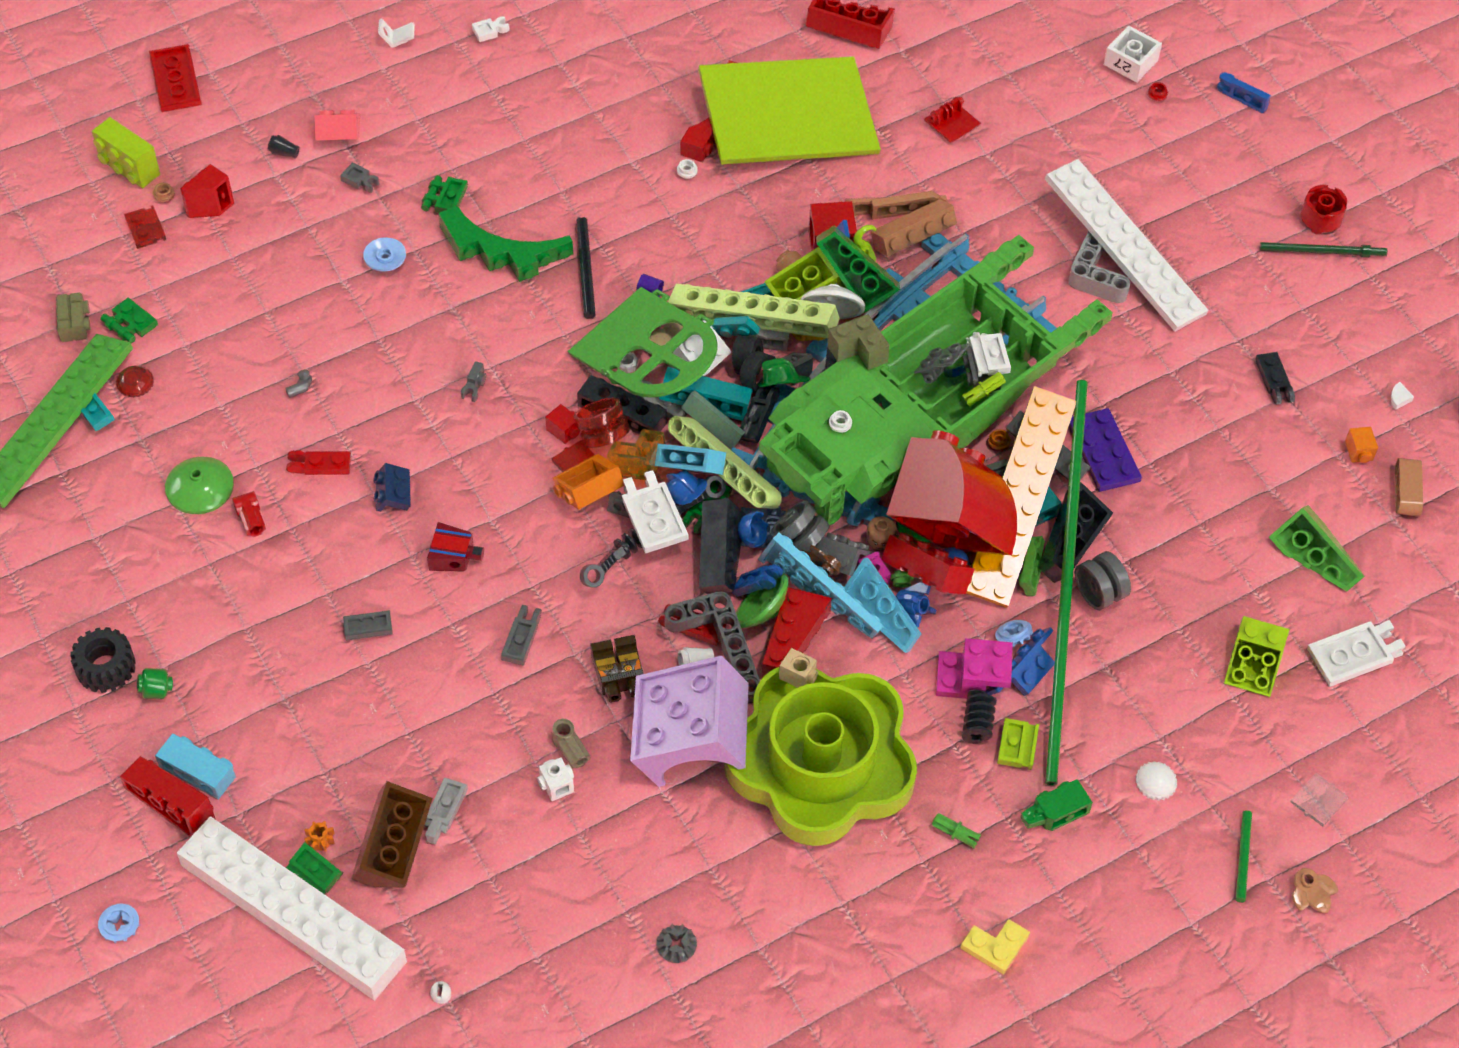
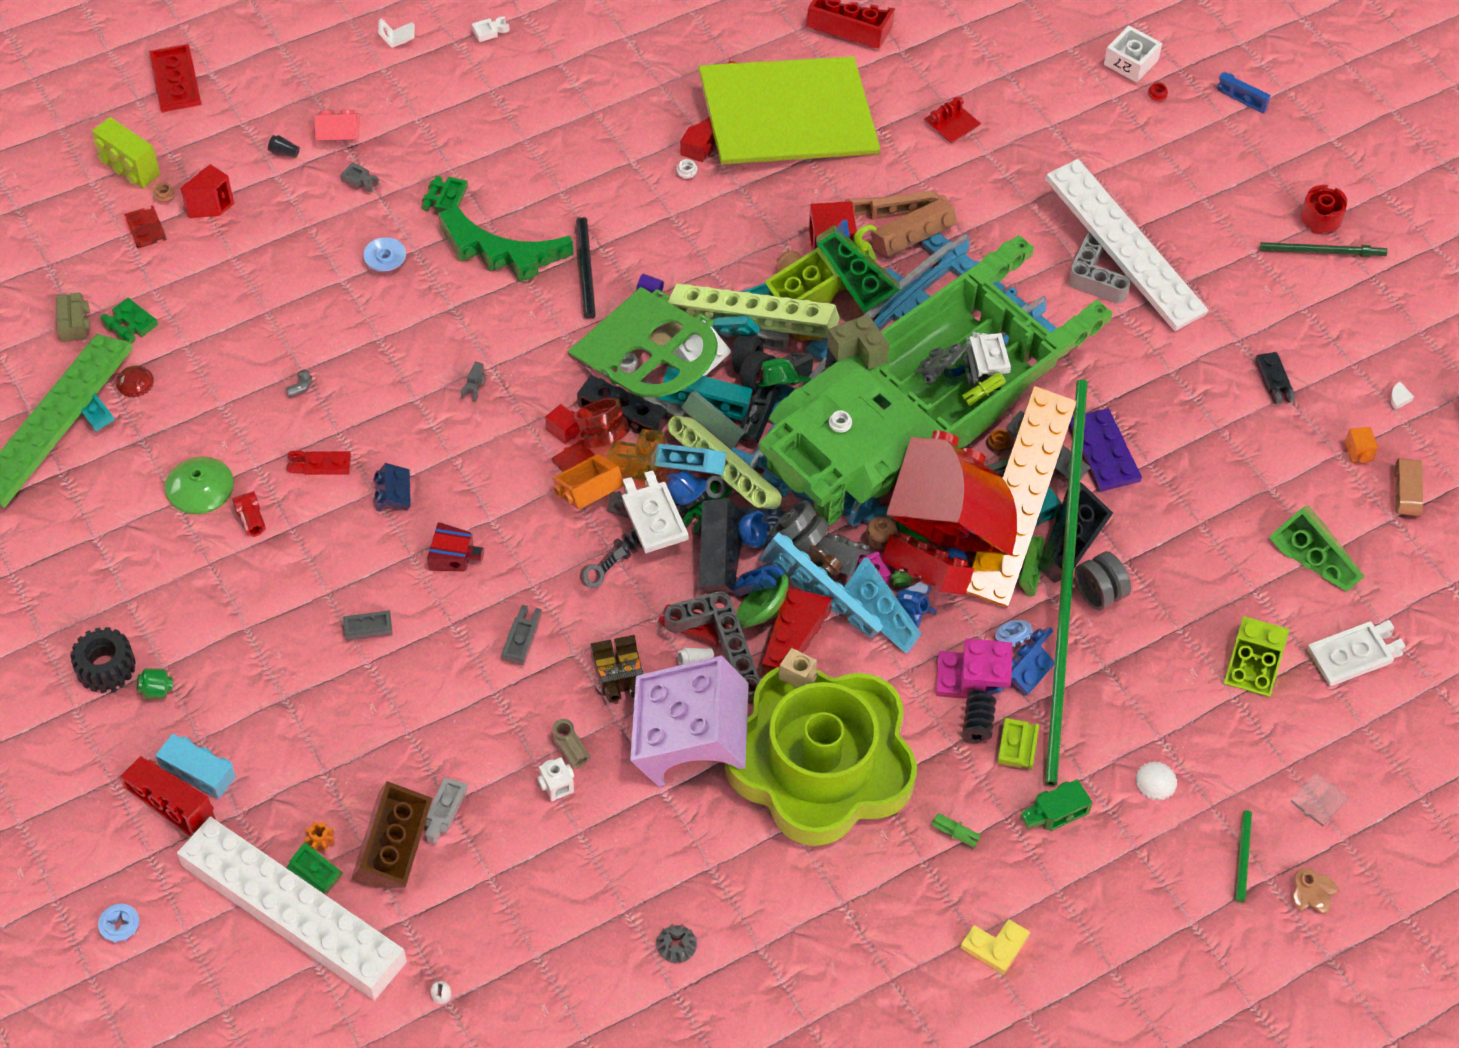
white dish [800,284,865,319] -> none

